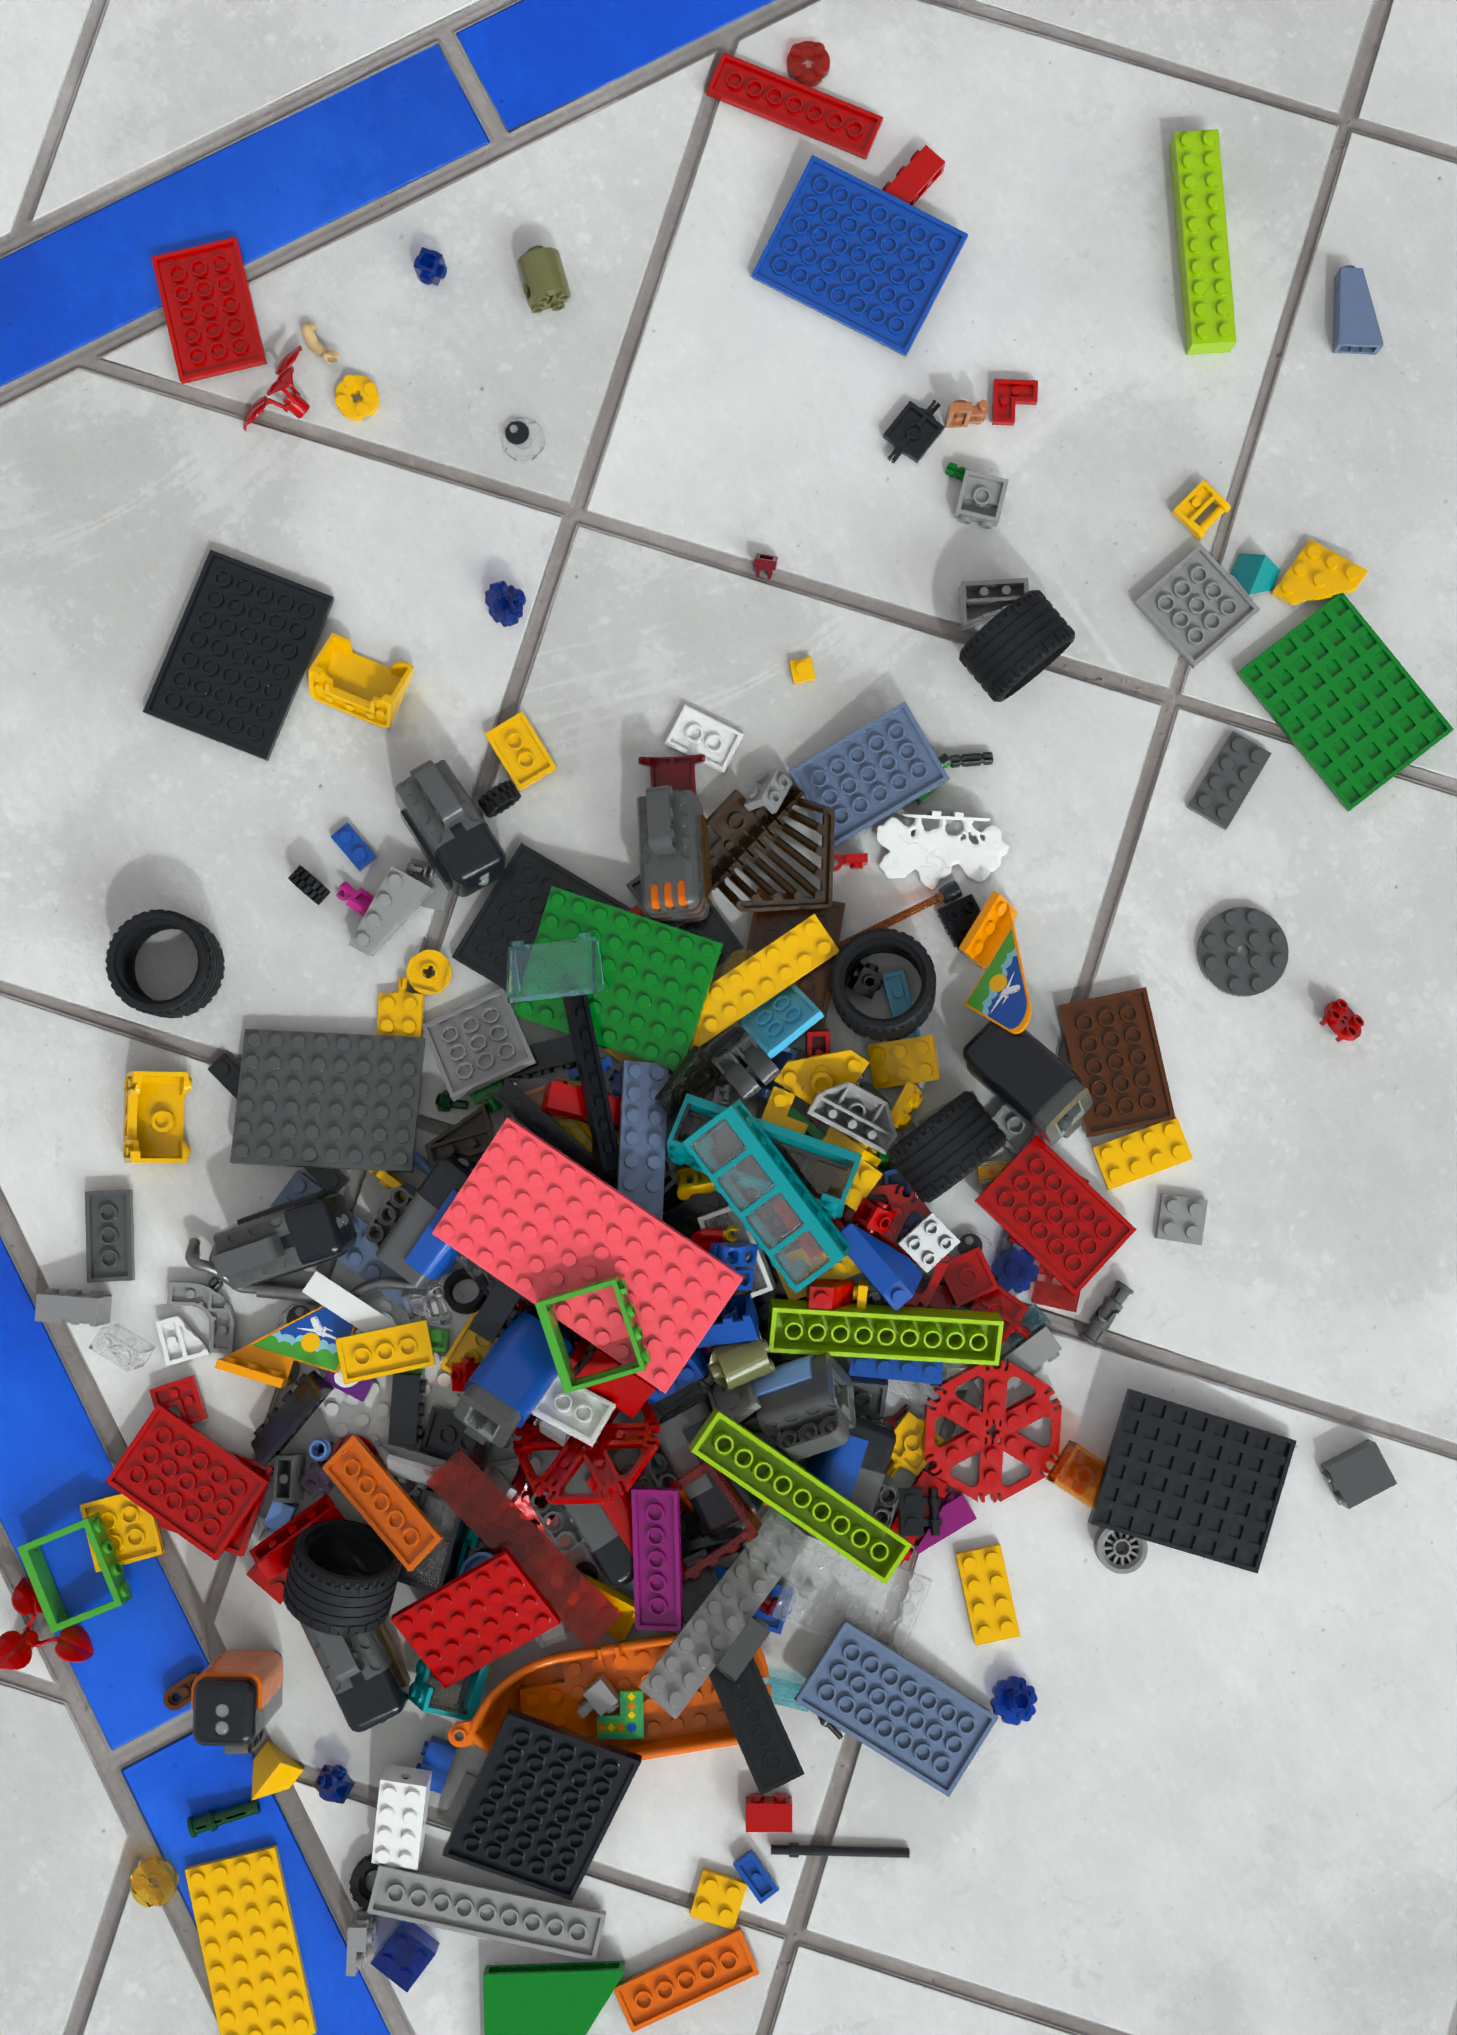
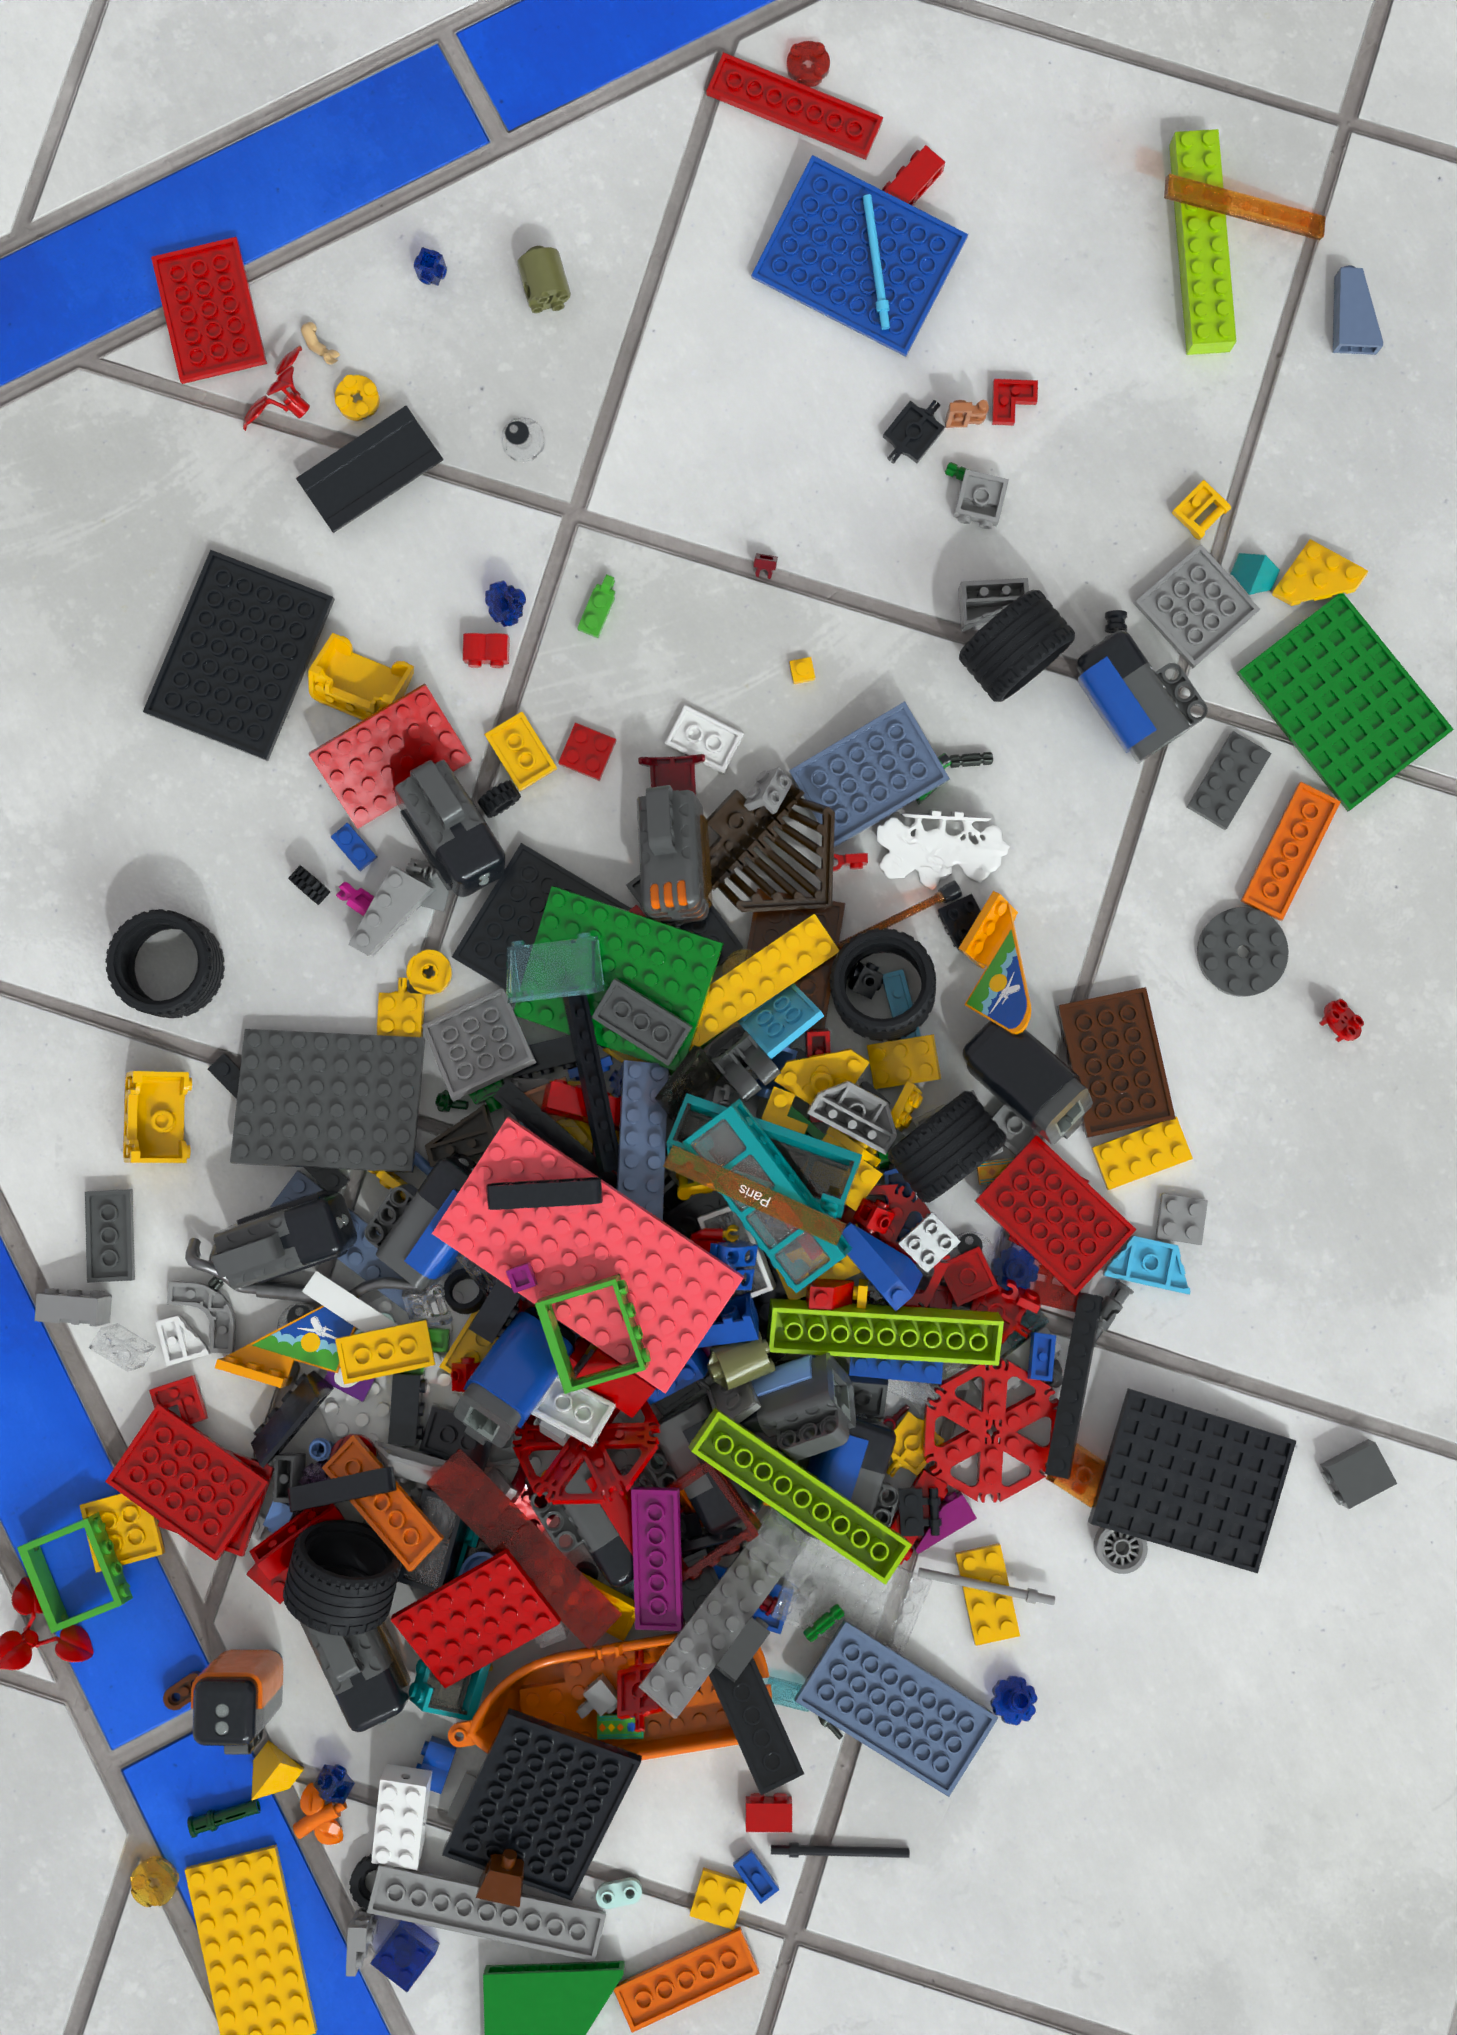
none -> black beam [287,1467,397,1512]
none -> orange plant [293,1782,347,1845]
none -> black hinge [296,405,444,533]
none -> plate [309,684,472,829]
none -> red brick [463,633,510,668]
none -> reddish brown torso [476,1849,524,1907]
none -> black beam [486,1177,603,1210]
none -> magenta plate [506,1262,538,1293]
none -> red plate [558,723,617,781]
none -> bright green hinge [577,574,616,638]
none -> dark grey plate [591,978,693,1066]
none -> light aqua plate [596,1877,642,1909]
none -> red plate [617,1649,663,1732]
none -> clear orange tile [663,1144,846,1246]
none -> green axle [803,1604,845,1642]
none -> medium azure bar [863,194,890,330]
none -> light grey bar [918,1567,1055,1605]
none -> red plate [1001,1279,1041,1314]
none -> blue plate [1027,1332,1056,1382]
none -> black plate [1045,1292,1103,1480]
none -> dark grey plate [1045,1359,1063,1388]
none -> piece [1076,630,1208,764]
none -> medium azure wing [1103,1236,1190,1295]
none -> black wheel [1105,610,1127,633]
none -> clear orange tile [1164,174,1326,240]
none -> orange plate [1241,782,1341,921]

